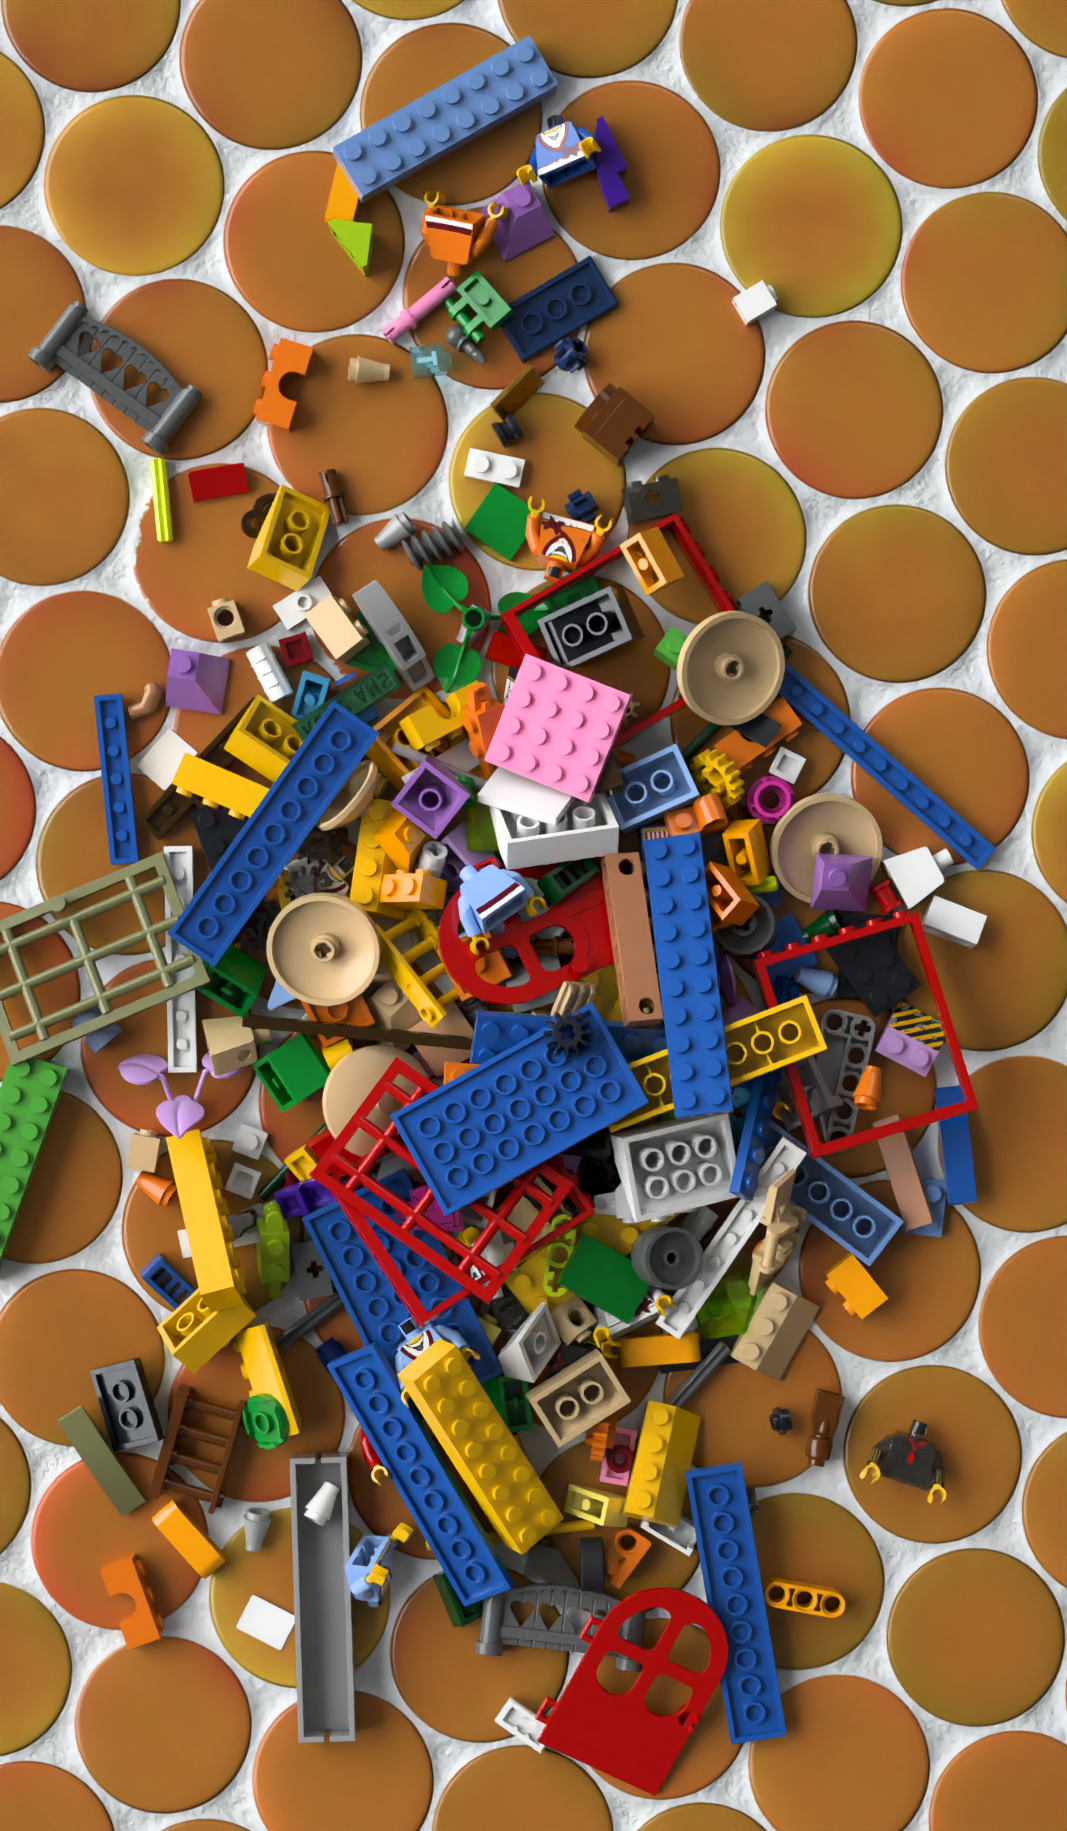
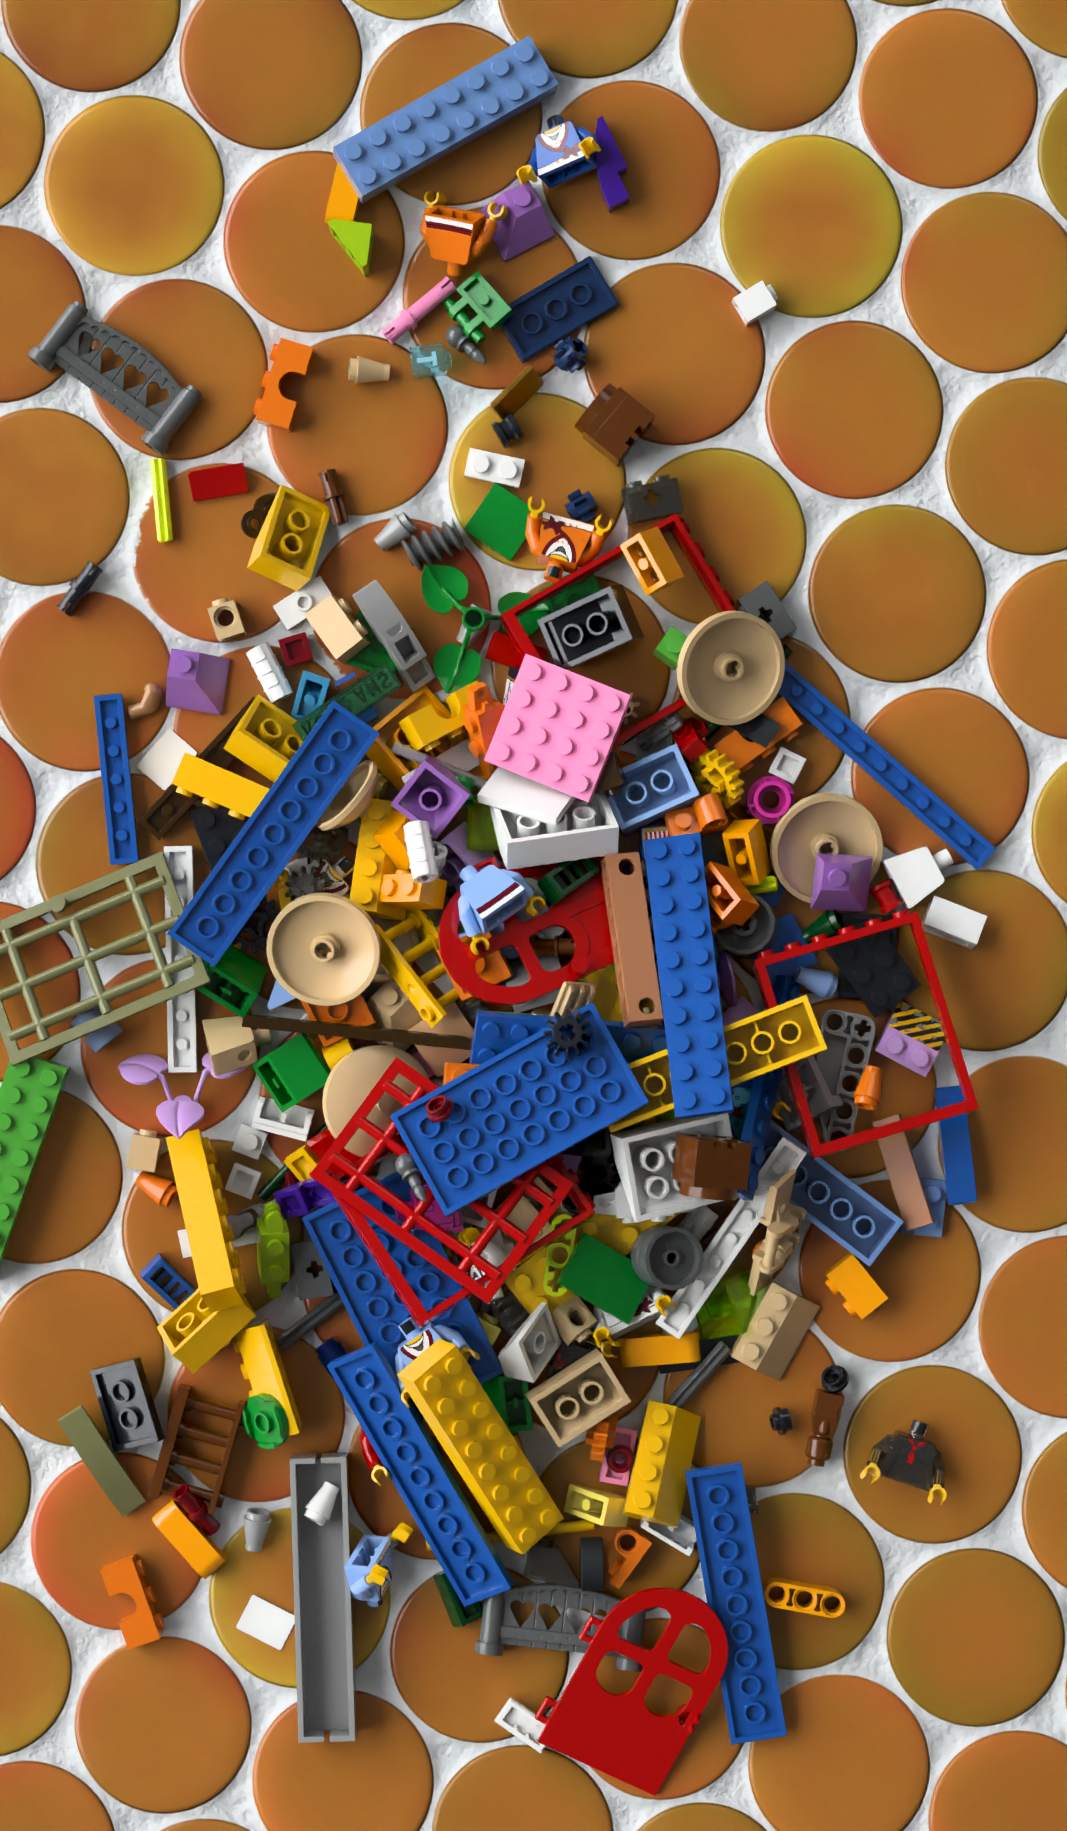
none -> black pin [56,560,103,617]
none -> dark red pin [173,1485,221,1536]
none -> white hinge [251,1096,315,1141]
none -> dark grey bar [395,1153,427,1202]
none -> white axle [403,820,438,883]
none -> dark red plate [426,1095,454,1123]
none -> light grey axle [636,712,684,751]
none -> red piece [672,717,710,763]
none -> reddish brown piece [672,1133,752,1200]
none -> black plate [821,1365,849,1393]

